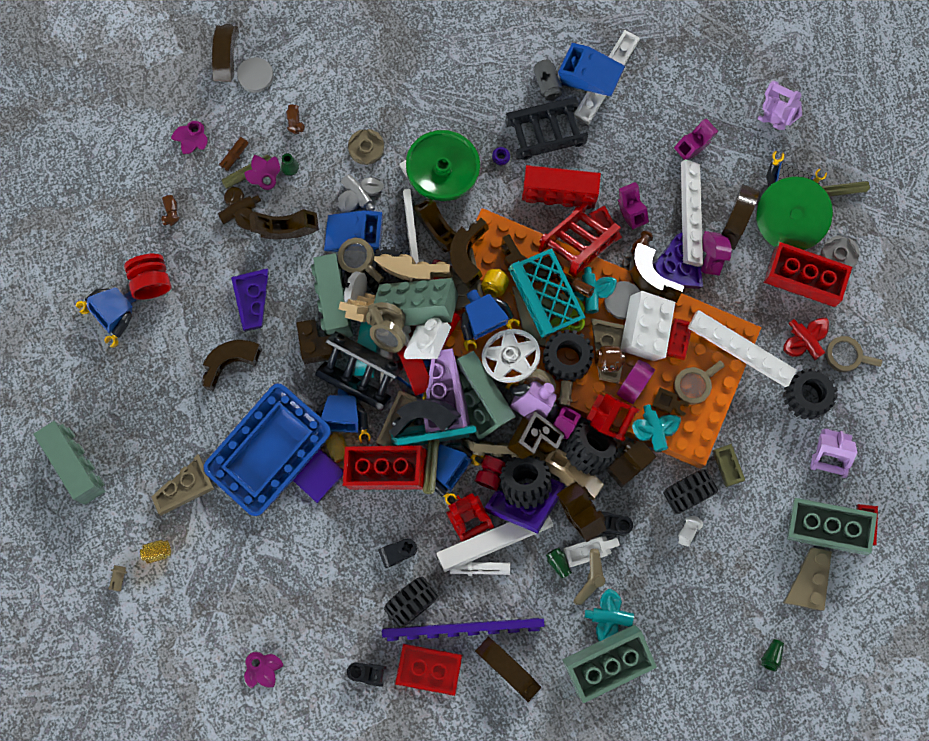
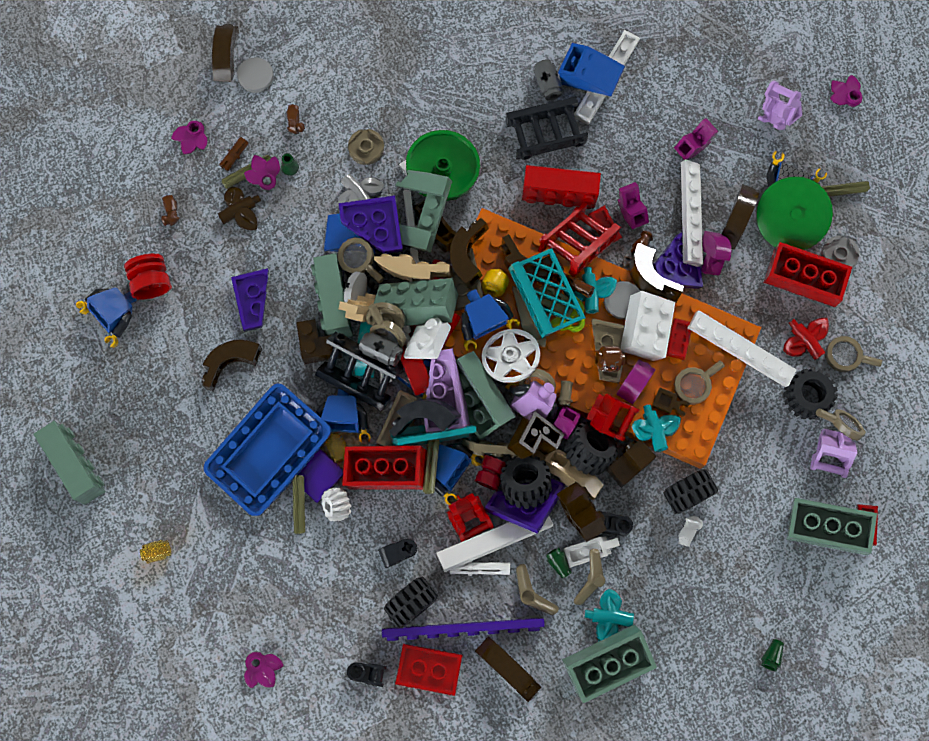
dark tan pin [108,565,127,591] -> none
dark tan wing [151,454,214,516] -> none
dark brown arch [249,209,319,239] -> none
dark purple plate [492,147,510,165] -> none
black tyre [543,329,594,382] -> none
olive plate [712,444,746,487] -> none
dark tan wing [783,548,832,611] -> none
none -> olive axle [292,475,305,534]
none -> white gear [321,488,351,522]
none -> dark purple plate [338,196,403,254]
none -> dark grey piece [359,332,403,366]
none -> sand green wedge [395,170,452,253]
none -> dark tan piece [516,564,559,615]
none -> dark tan piece [816,408,866,441]
none -> magenta plate [830,75,862,107]

